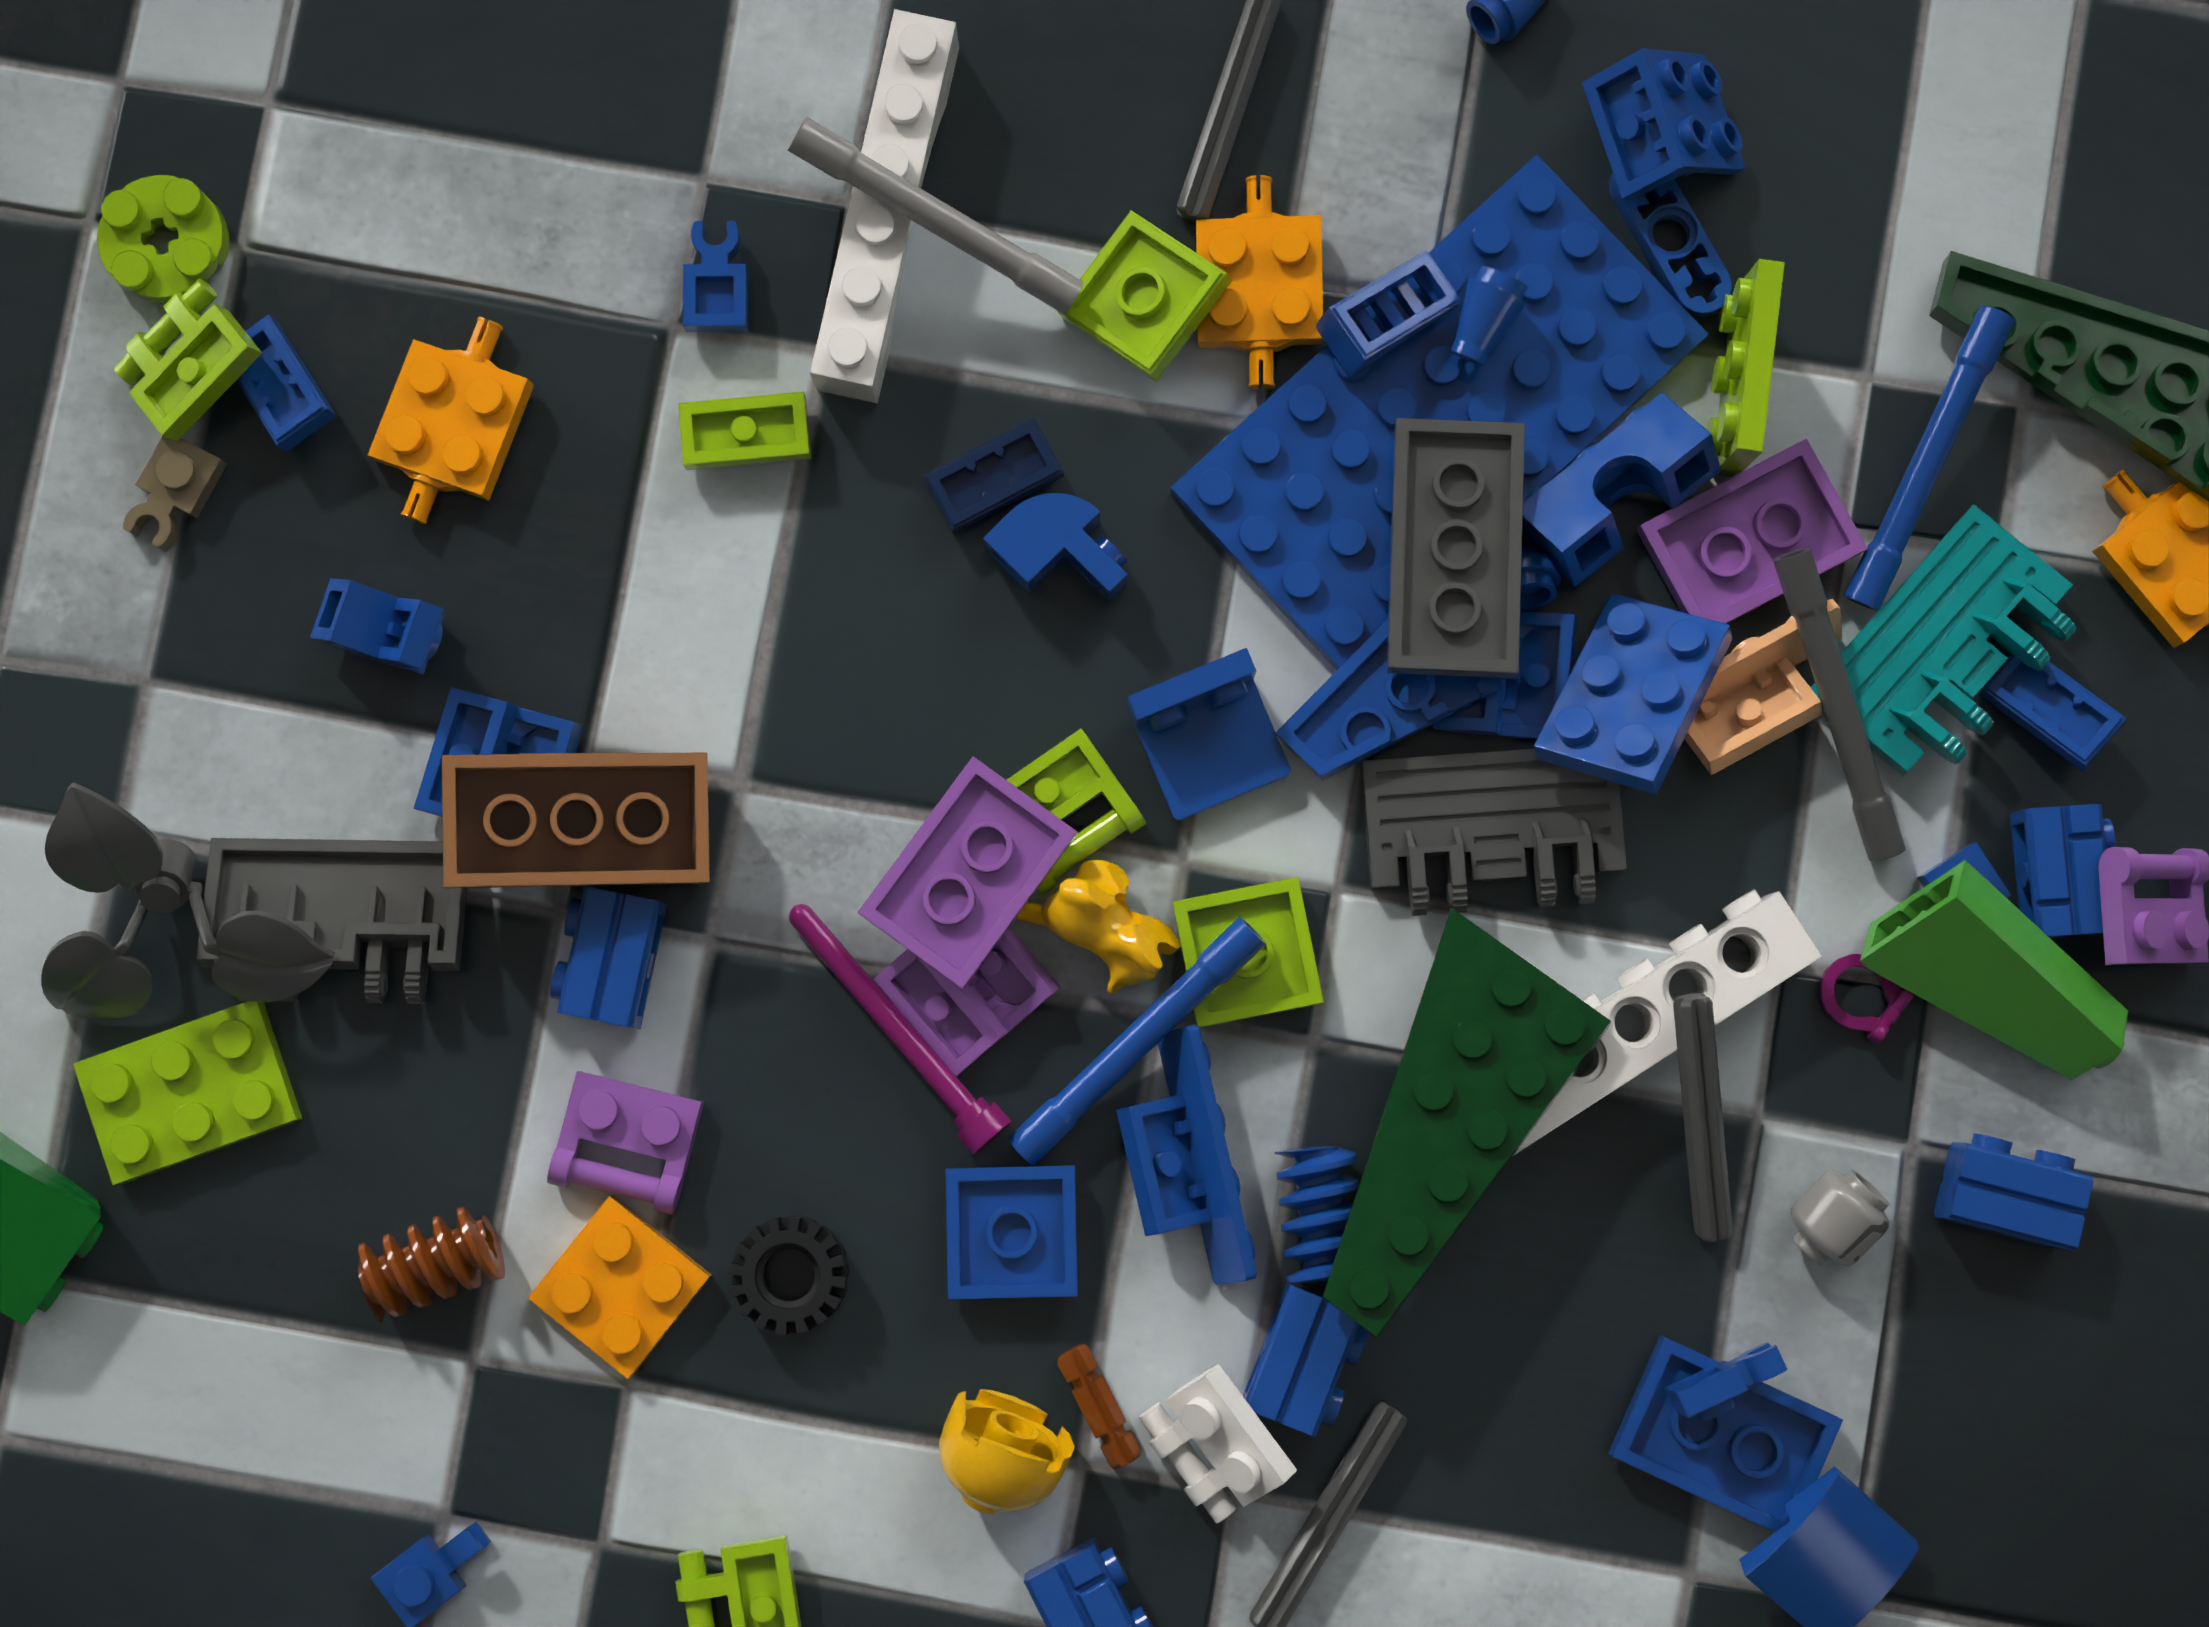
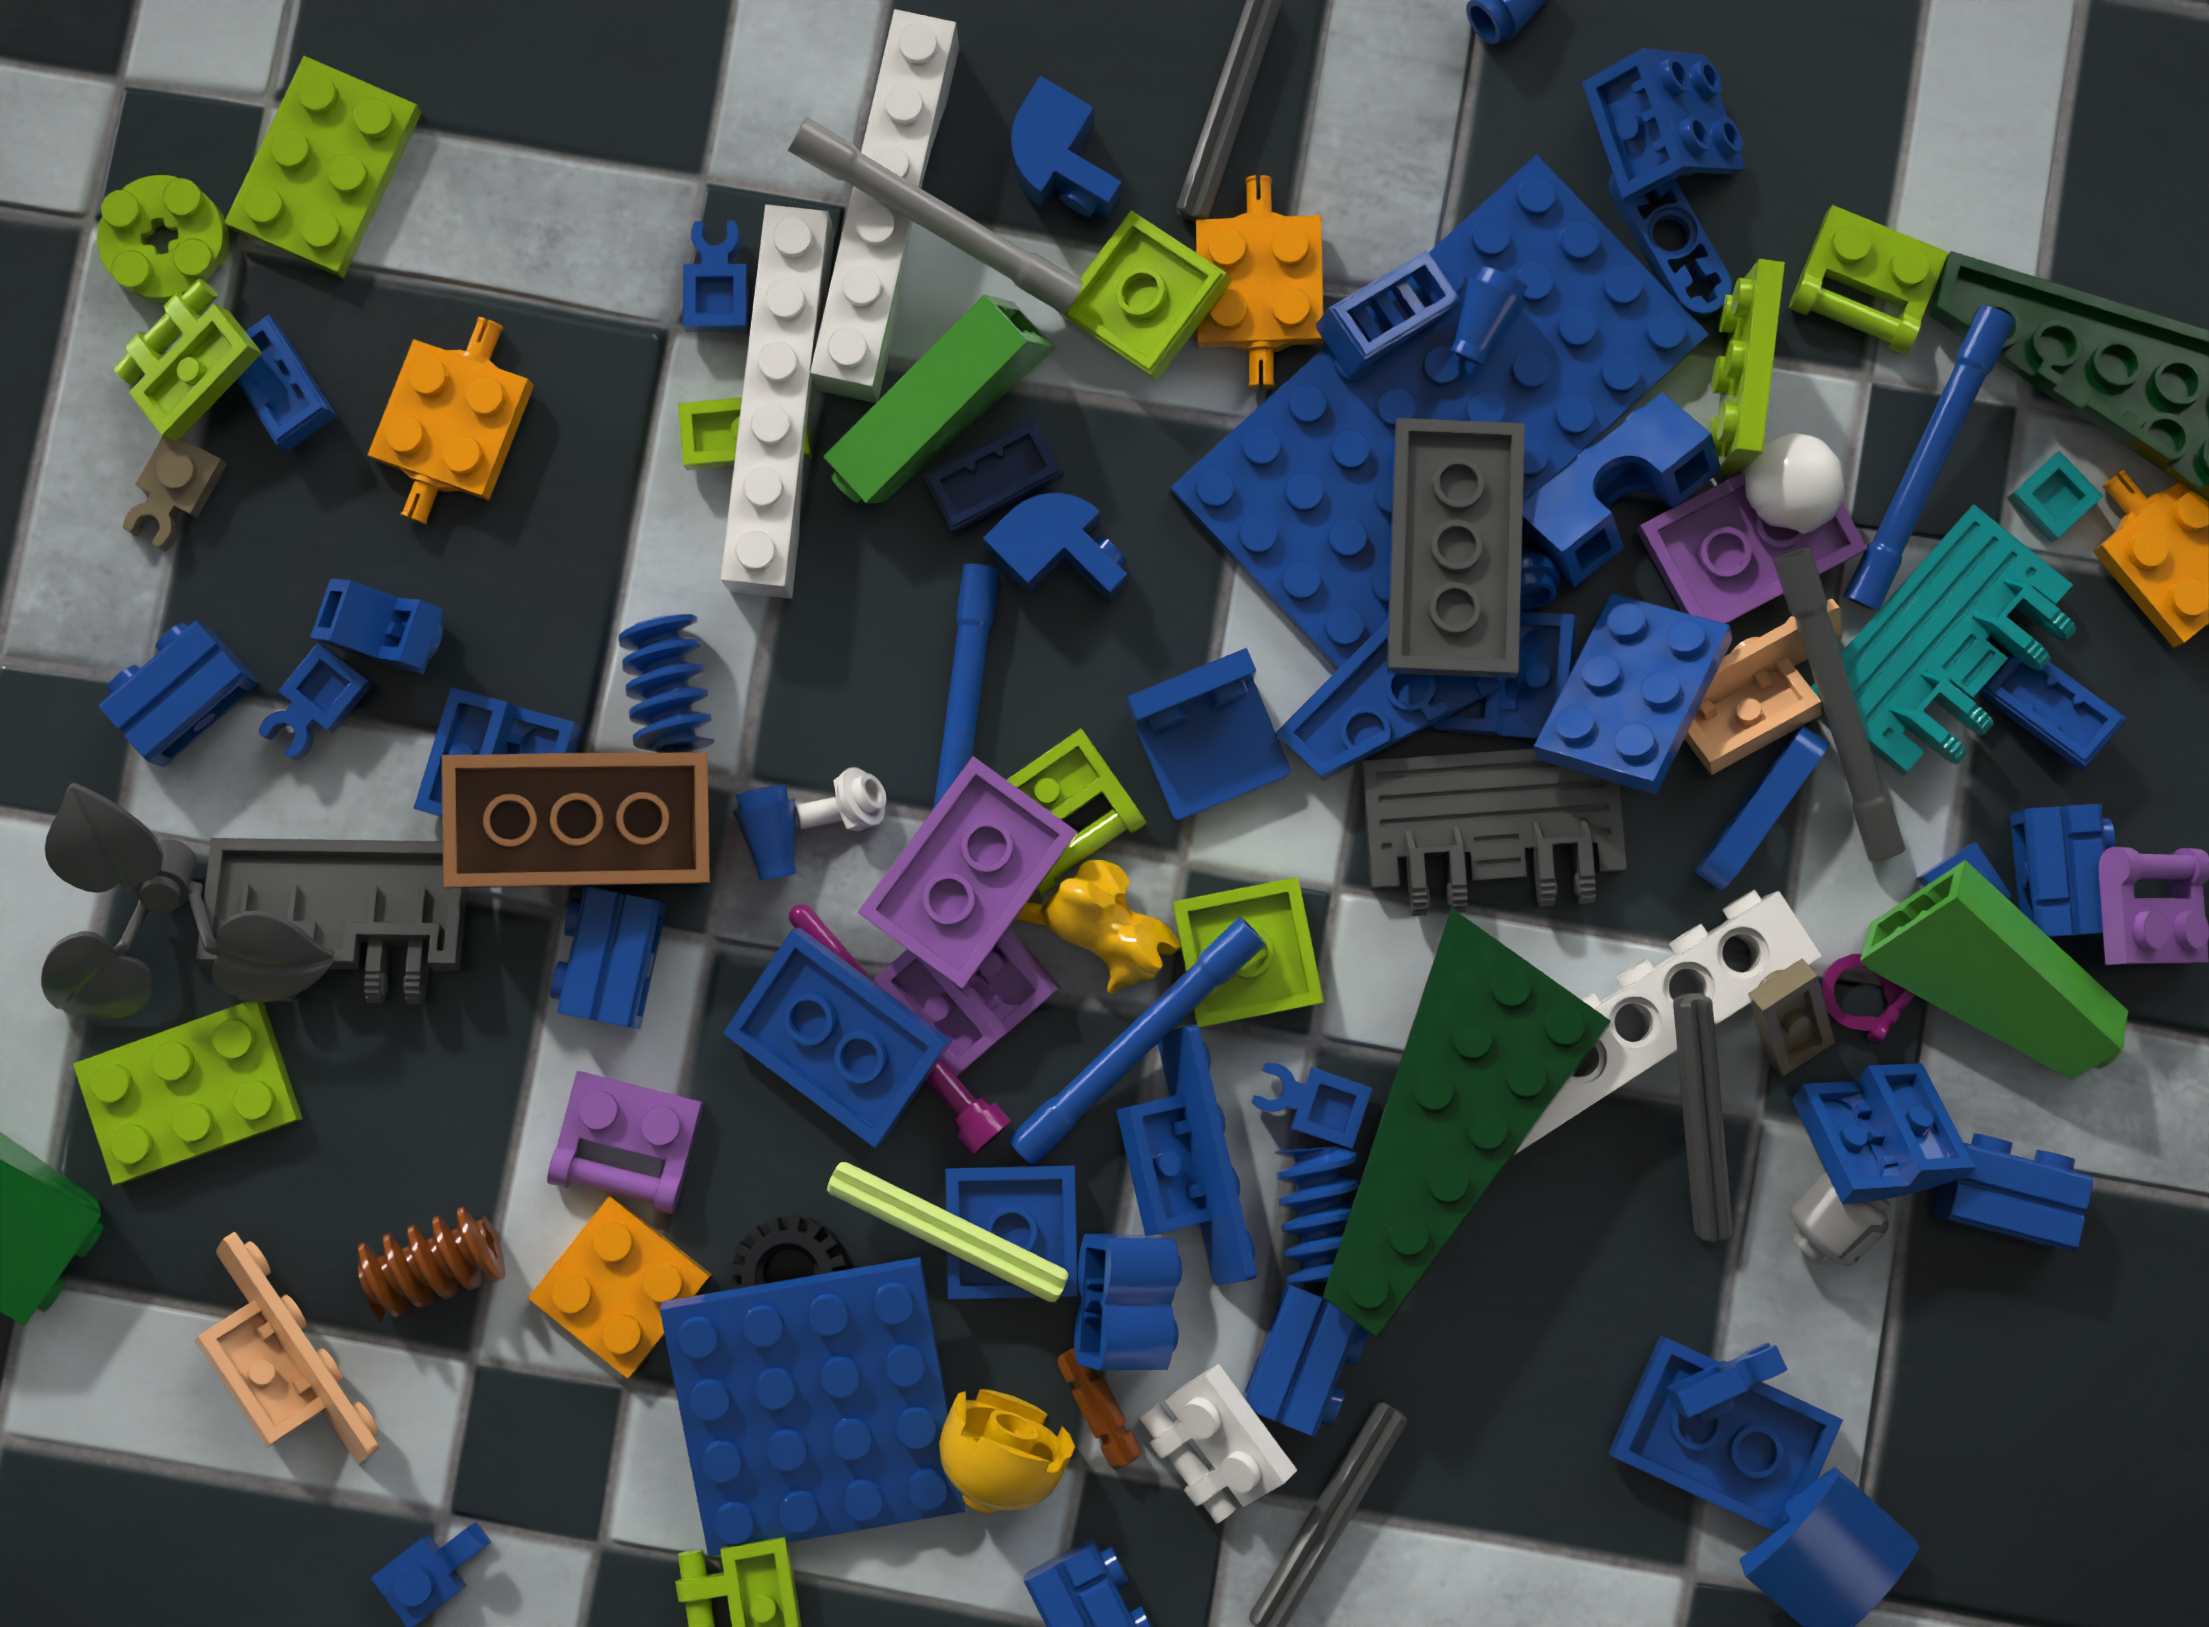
none -> blue brick [98,620,260,768]
none -> light nougat bracket [195,1232,379,1464]
none -> lime plate [224,56,422,279]
none -> blue plate [258,641,373,761]
none -> blue piece [619,614,715,753]
none -> blue plate [660,1257,965,1557]
none -> white arch [721,205,835,599]
none -> blue plate [723,928,952,1148]
none -> blue cone [732,784,797,880]
none -> white plate [795,767,886,832]
none -> bright green slope [823,294,1056,503]
none -> yellowish green axle [827,1162,1069,1302]
none -> blue piece [933,564,1000,809]
none -> blue brick [1011,76,1122,220]
none -> blue brick [1074,1234,1182,1371]
none -> blue plate [1251,1063,1373,1149]
none -> blue beam [1694,725,1829,891]
none -> white hair [1745,433,1845,534]
none -> dark tan plate [1748,958,1835,1077]
none -> lime plate [1789,205,1949,356]
none -> blue slope [1792,1063,1976,1205]
none -> teal tile [2007,451,2103,543]

